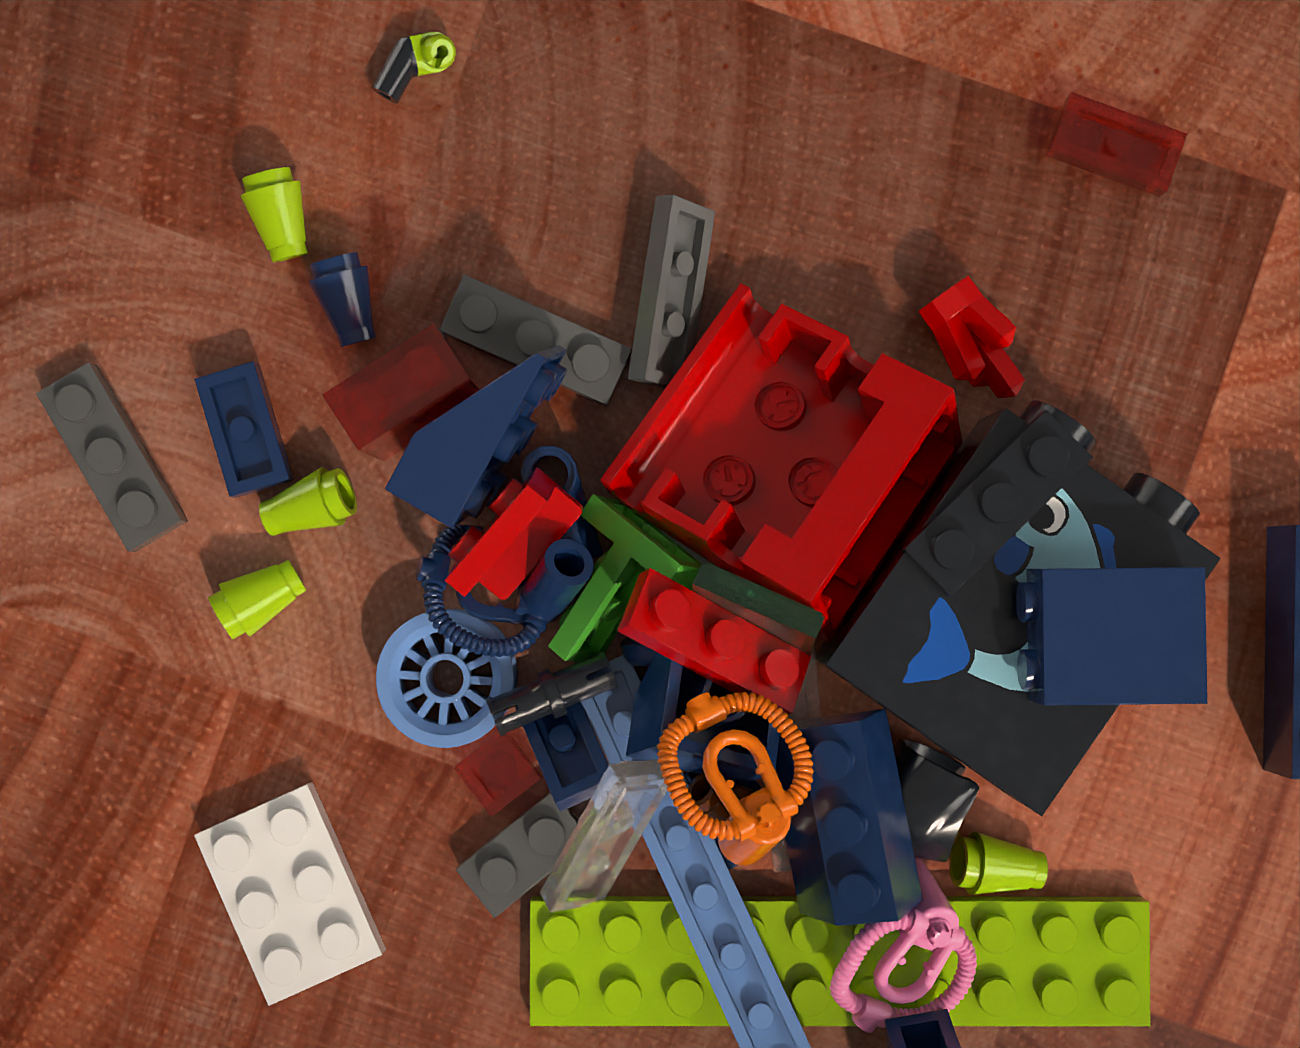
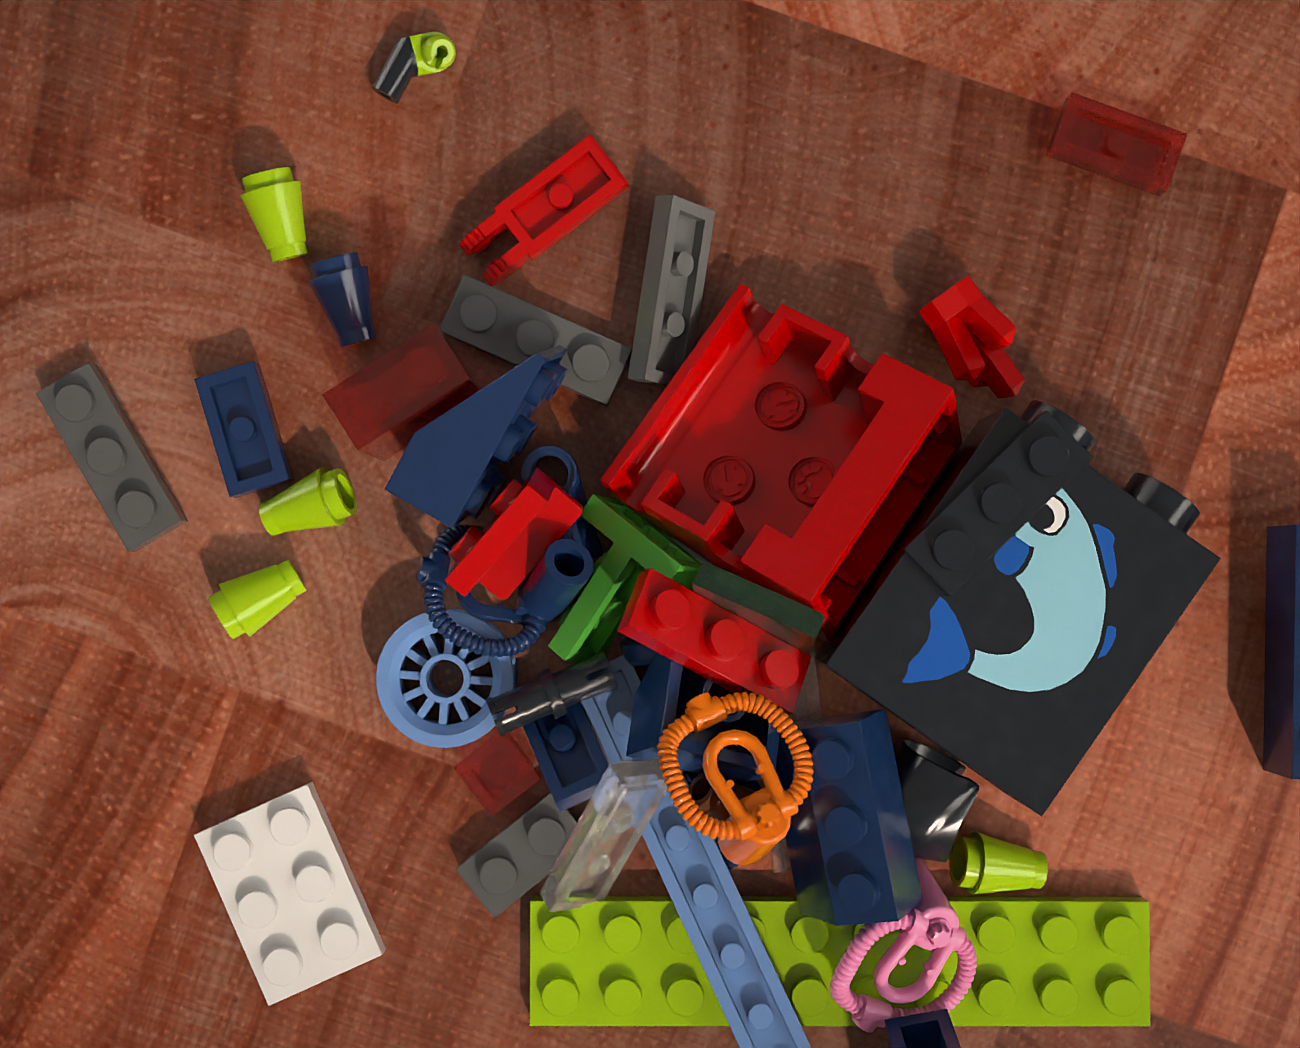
dark blue brick [1016,567,1208,706] -> none
none -> red hinge [459,135,629,287]

